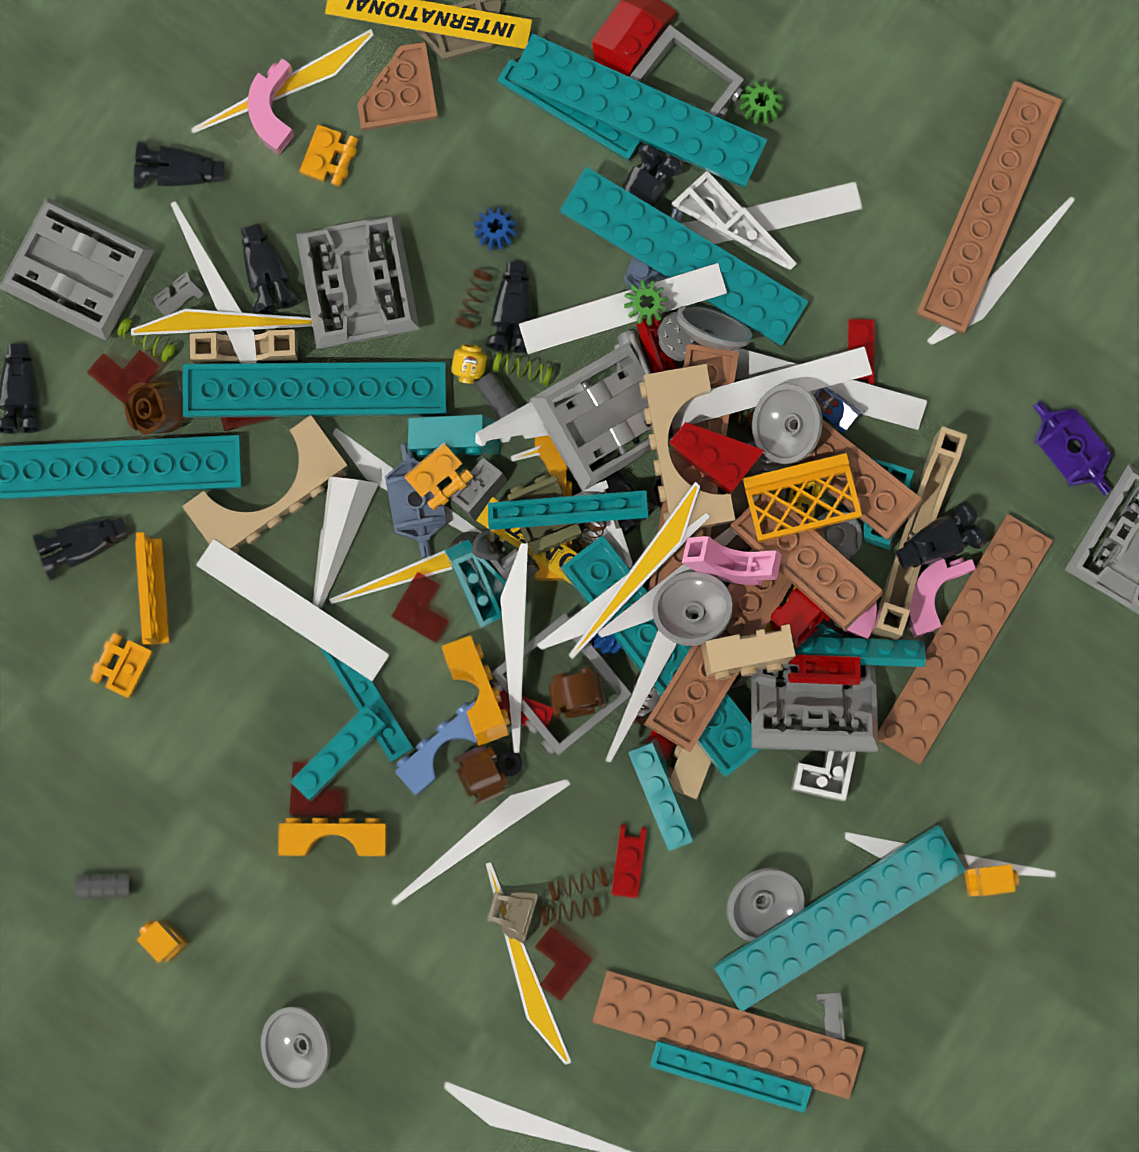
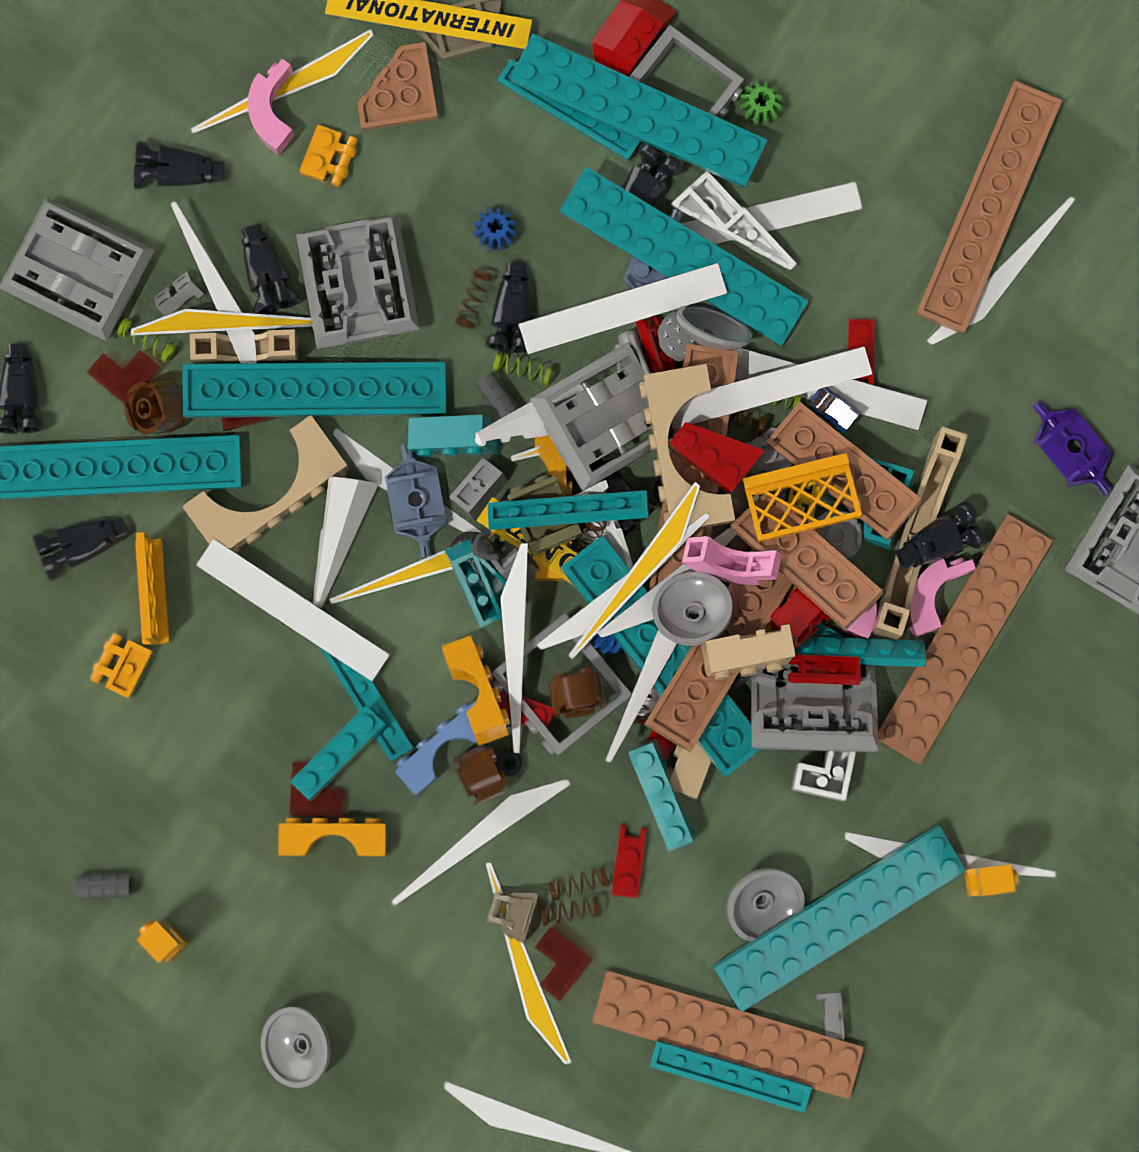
clear red plate [391,572,450,644] -> none
light orange plate [404,442,474,510] -> none
yellow head [451,344,487,384] -> none
bright green gear [624,280,668,325] -> none
light grey dish [752,384,822,464] -> none

